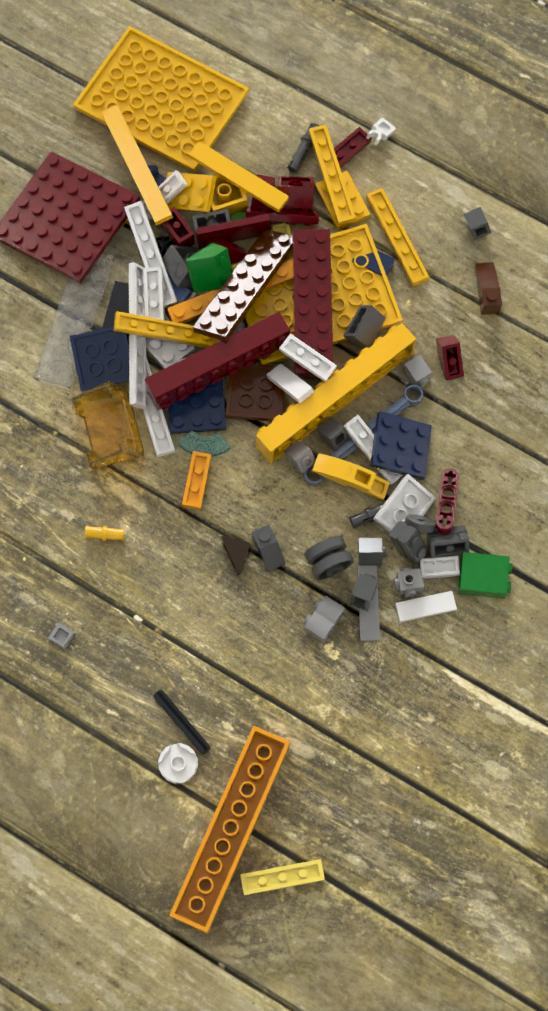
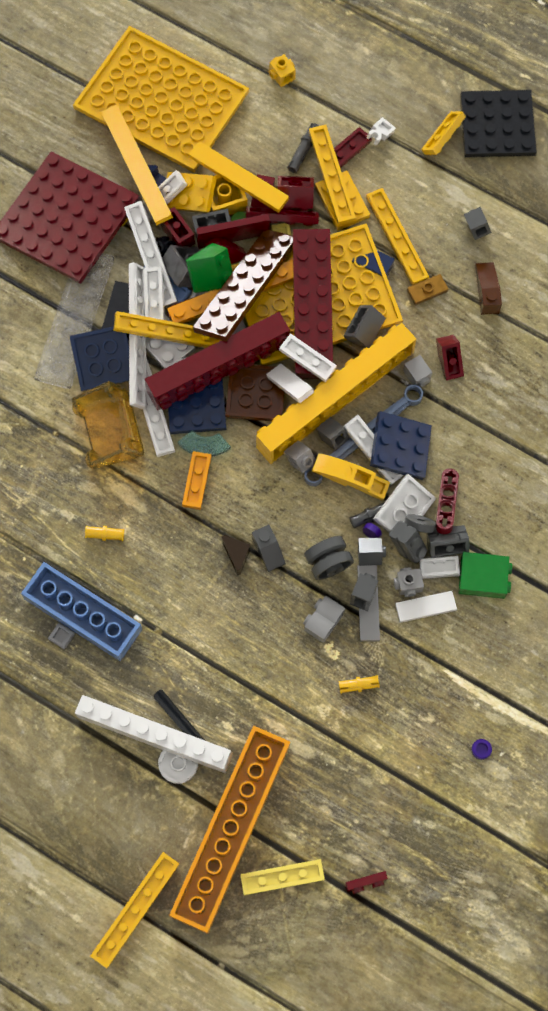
none -> medium blue brick [21,562,143,662]
none -> white brick [75,695,233,774]
none -> yellow plate [90,852,180,969]
none -> yellow brick [268,54,296,87]
none -> yellow pin [339,675,380,694]
none -> dark red plate [345,871,388,894]
none -> dark purple tile [362,523,382,538]
none -> pearl gold plate [407,274,448,305]
none -> yellow plate [421,111,466,155]
none -> black plate [460,90,537,158]
none -> dark purple tile [471,739,492,760]

